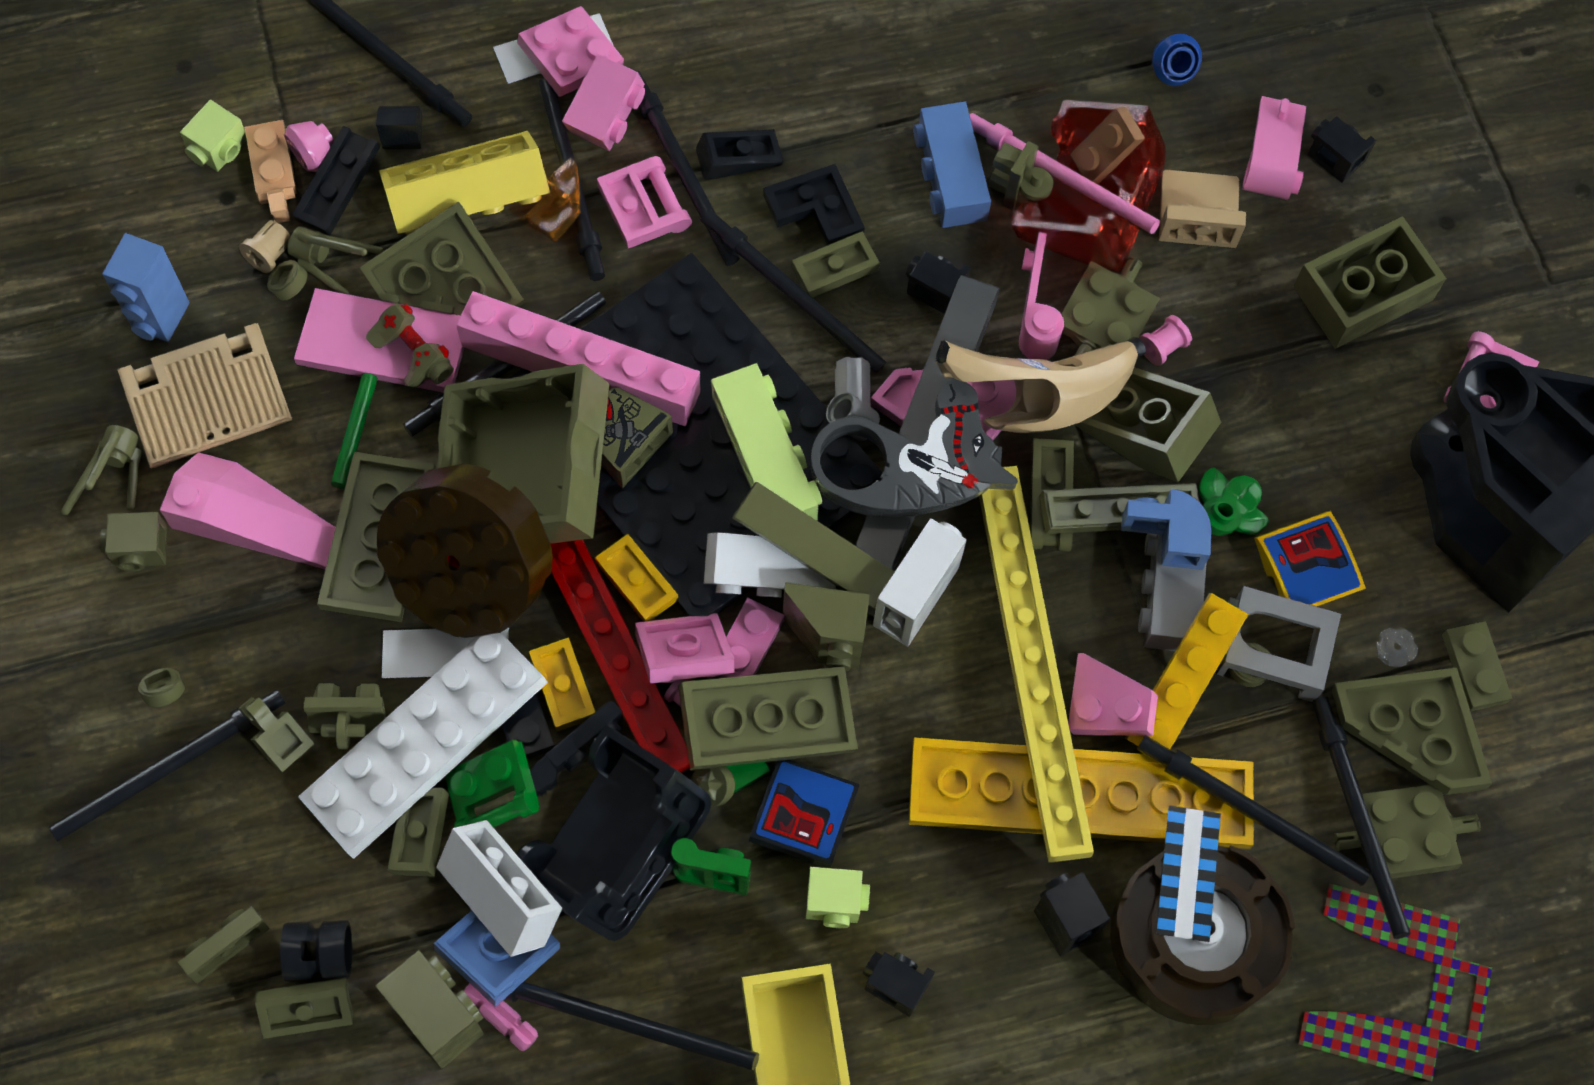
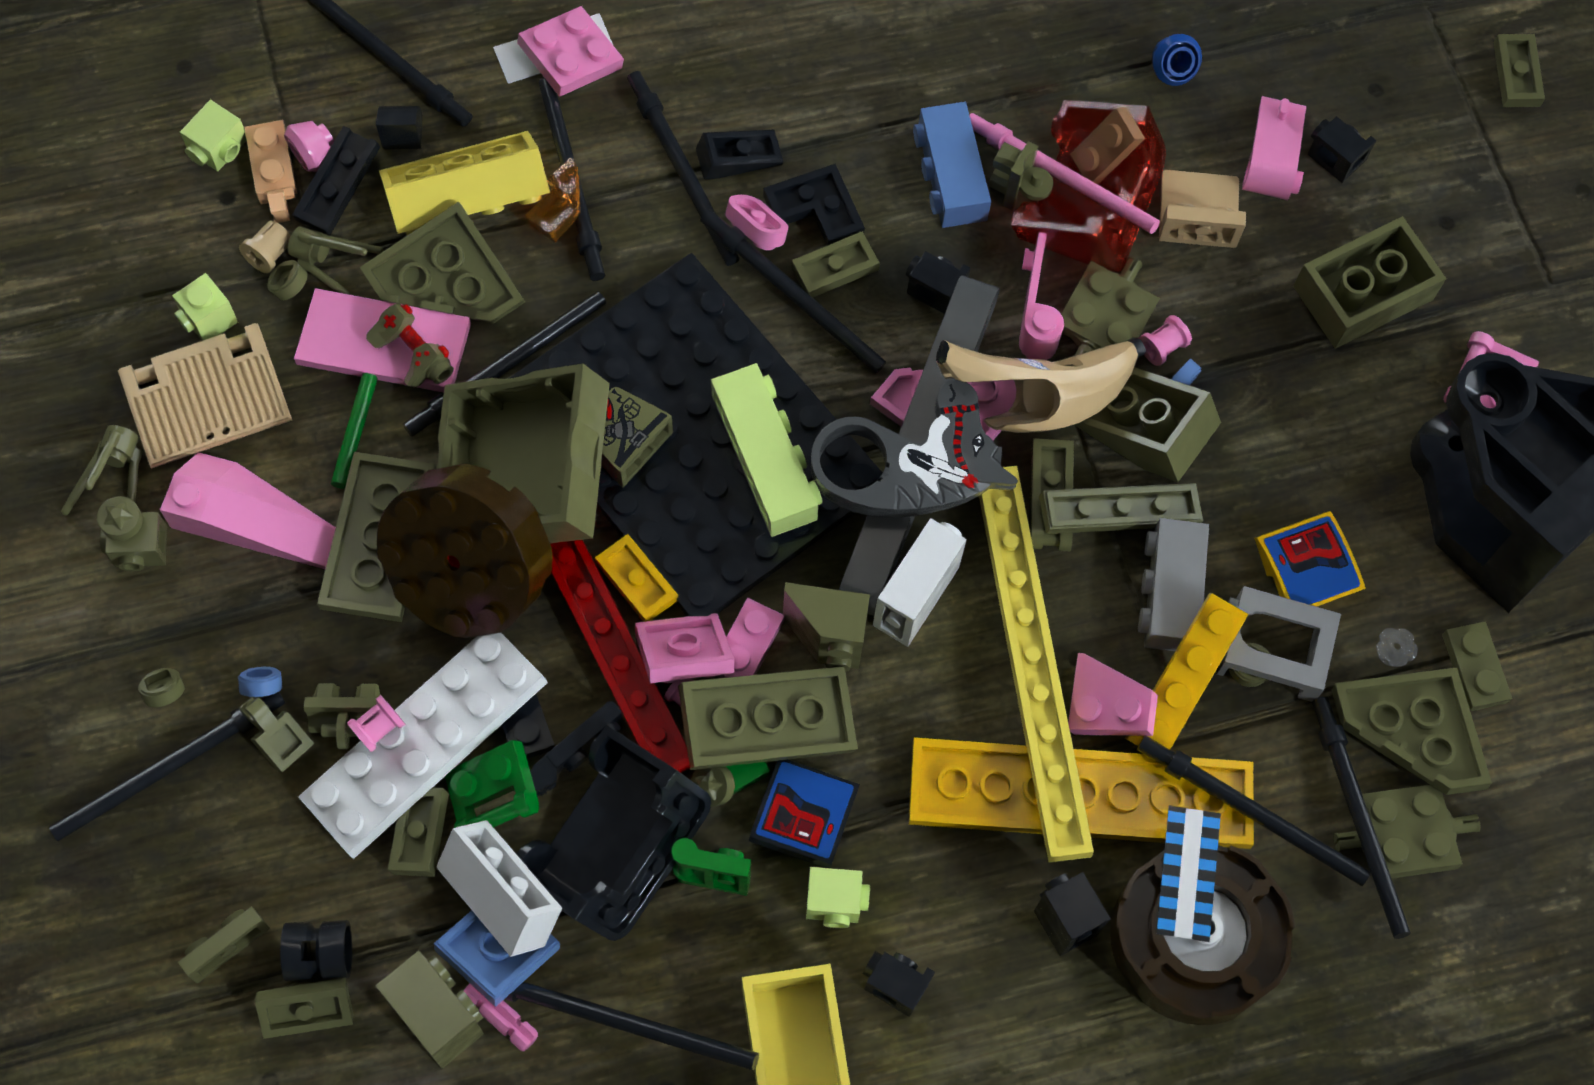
medium blue brick [102,233,190,342] -> none
white sticker [382,628,509,678] -> none
bright pink brick [456,291,701,426] -> none
yellow plate [529,637,595,732] -> none
bright pink brick [562,53,645,152] -> none
bright pink plate [597,156,692,249] -> none
white brick [704,532,836,597] -> none
olive tile [733,482,895,609] -> none
light grey piece [826,357,880,442] -> none
medium blue brick [1121,489,1211,570] -> none
green plate [1198,467,1269,536] -> none
piece [1298,883,1492,1081] -> none
none -> olive tile [97,496,143,541]
none -> yellowish green brick [172,273,238,341]
none -> medium blue tile [238,667,283,697]
none -> bright pink bush [347,695,405,752]
none -> bright pink plate [725,195,788,250]
none -> medium blue tile [1172,359,1202,385]
none -> olive plate [1493,34,1545,107]

